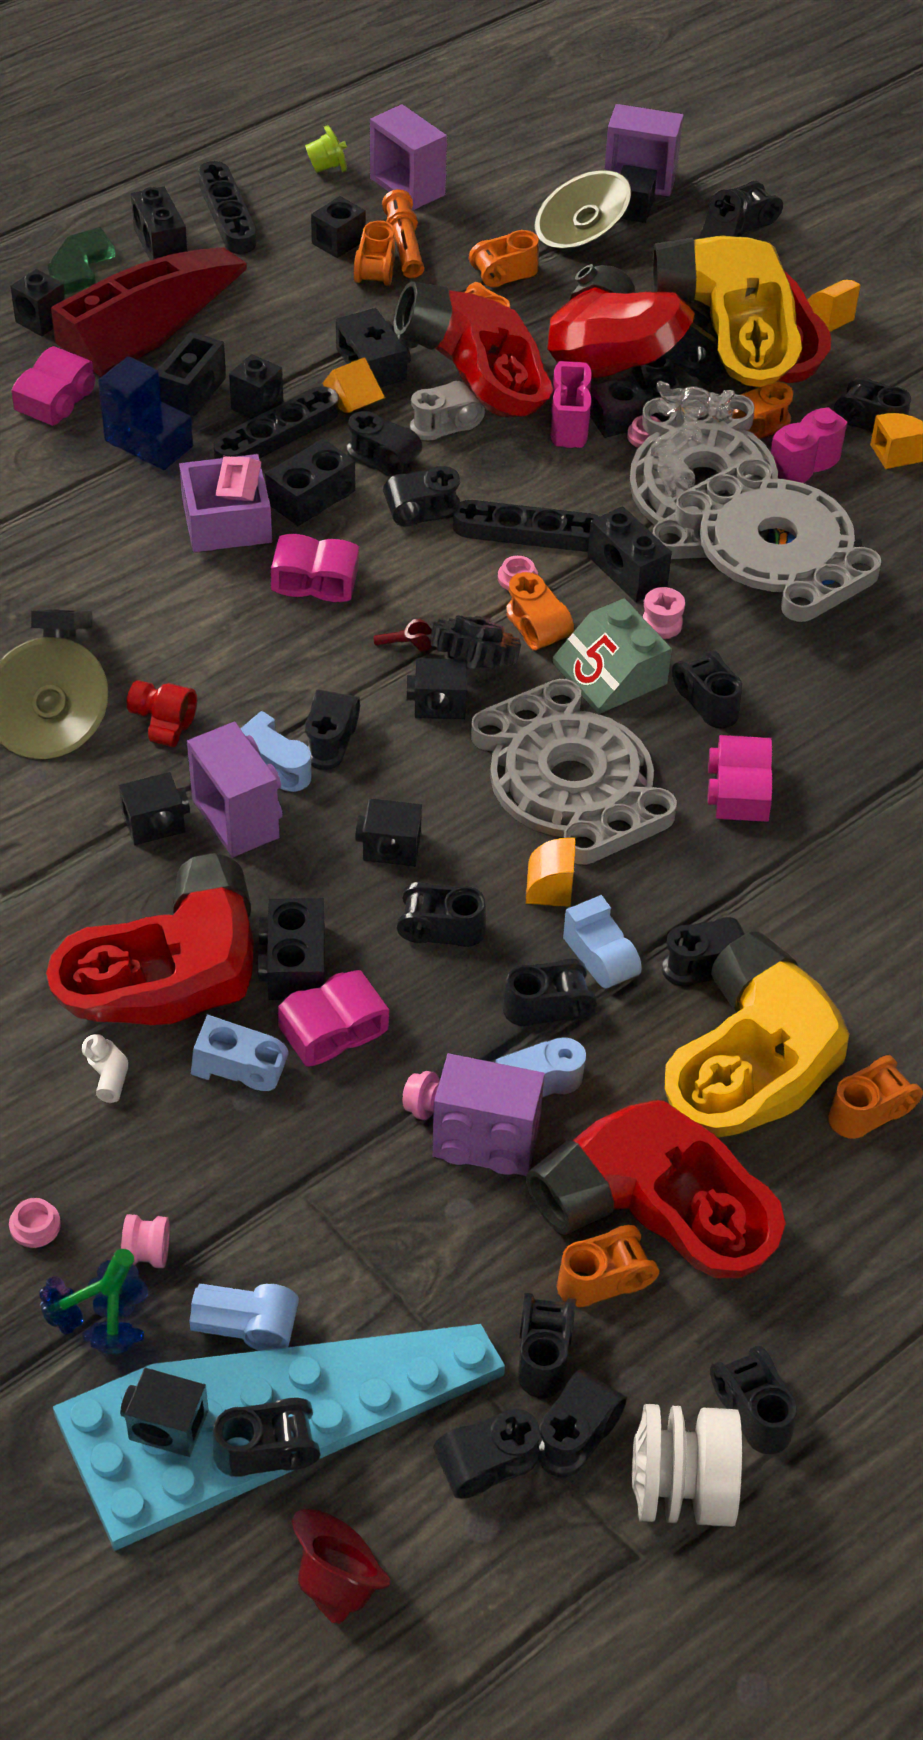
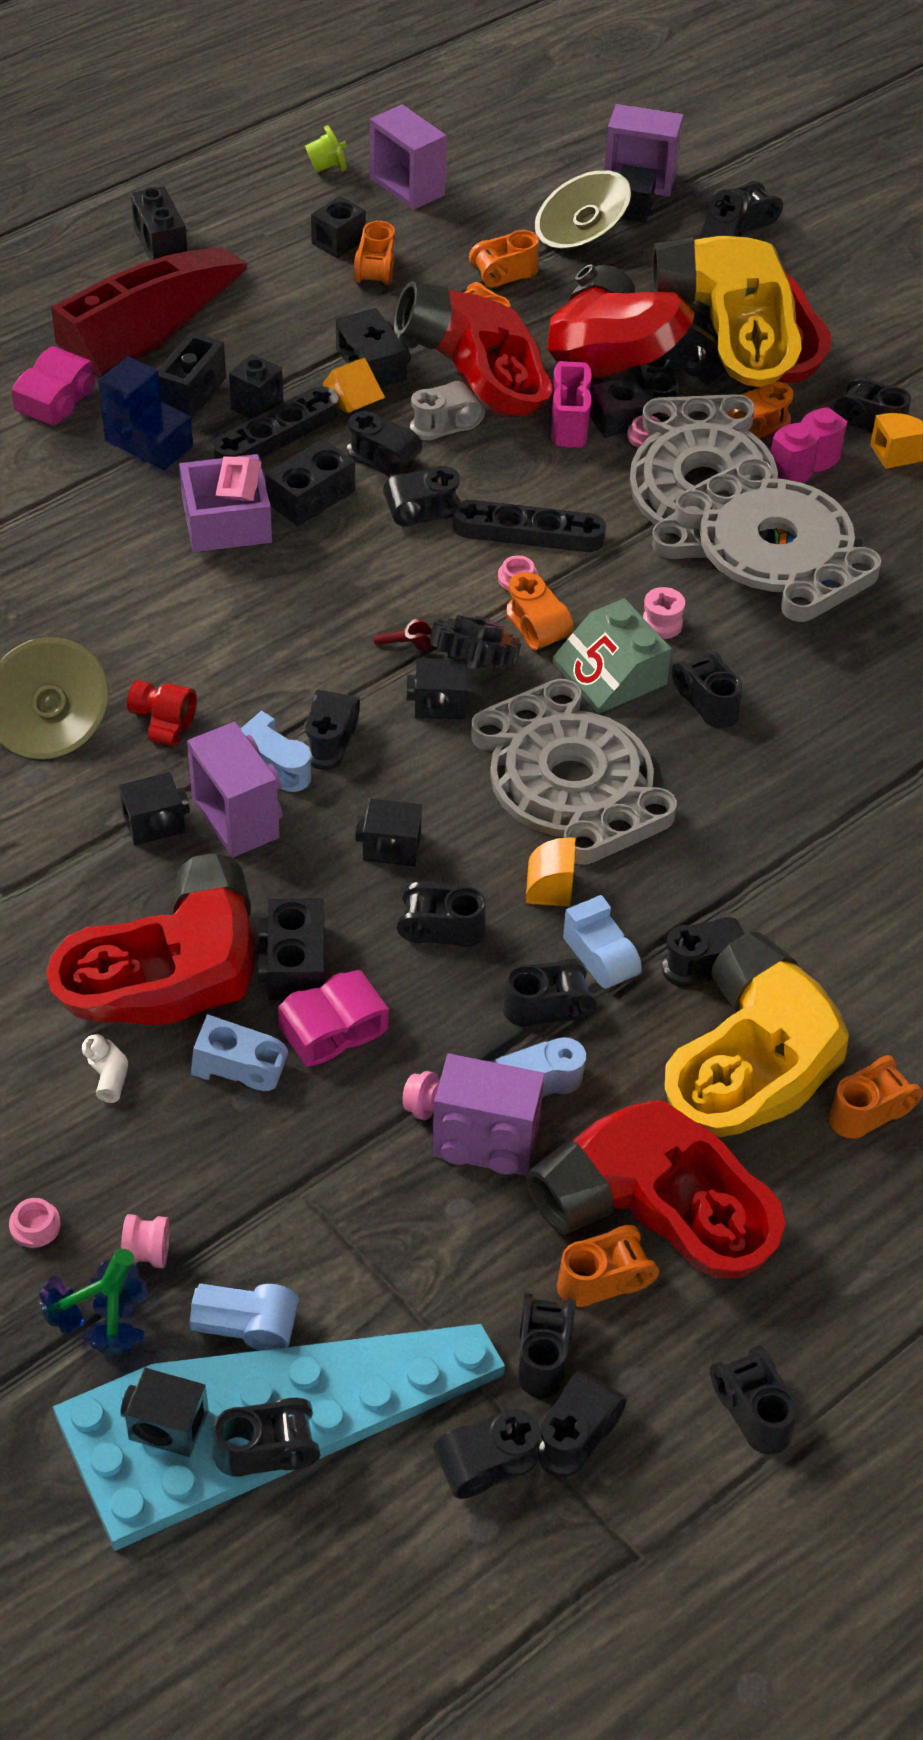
black brick [10,269,65,337] -> none
black hinge [31,609,93,638] -> none
clear green tile [48,227,115,295] -> none
black beam [198,161,256,254] -> none
dark pink brick [271,534,359,602] -> none
dark red piece [292,1509,391,1624] -> none
orange pin [382,189,424,278] -> none
black brick [588,506,672,602] -> none
white wheel [632,1404,742,1527] -> none
clear piece [650,381,735,498] -> none
dark pink brick [708,735,772,822] -> none
light orange brick [808,280,861,332] -> none

